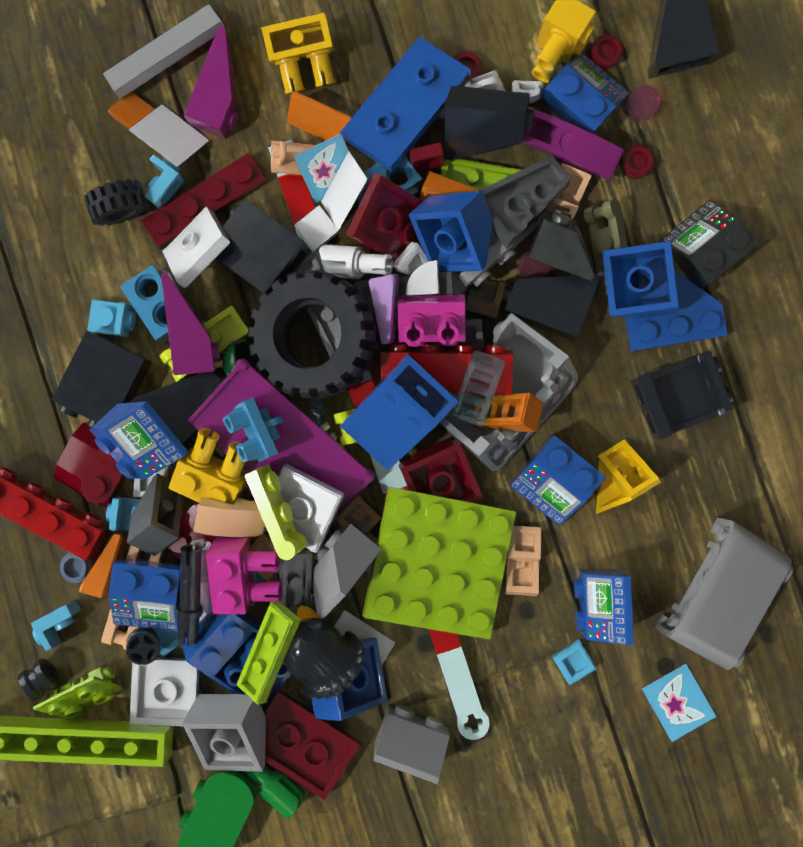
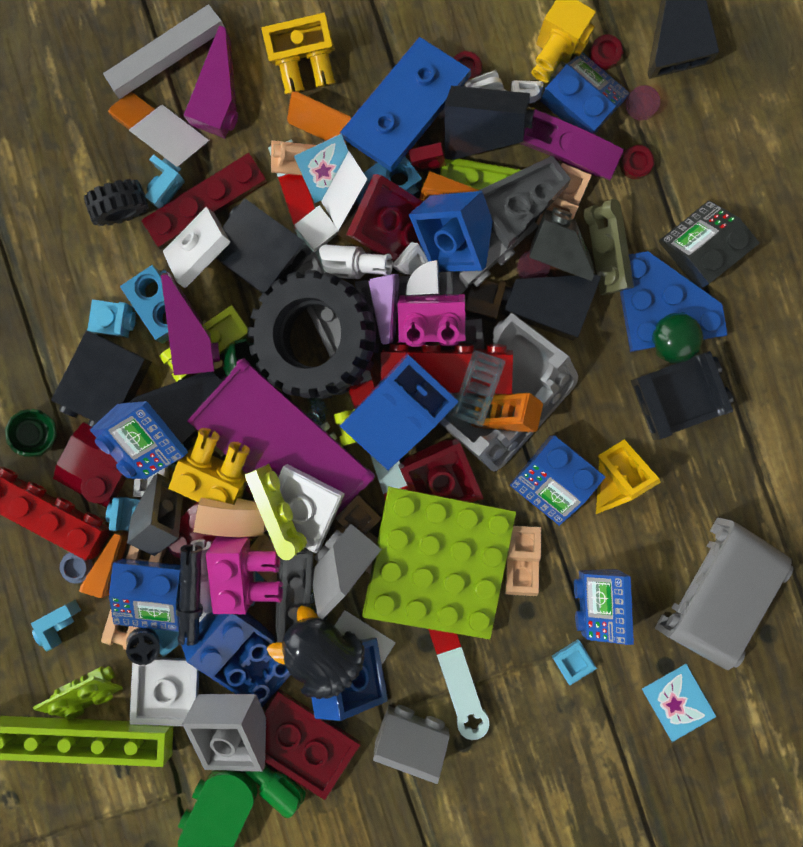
black wheel [18,658,61,701] -> none
dark azure hips [223,397,284,463] -> none
lime tile [236,600,301,705] -> none
blue slope [602,241,679,318] -> none
none -> dark green hair [5,409,57,458]
none -> dark green hair [652,312,703,363]

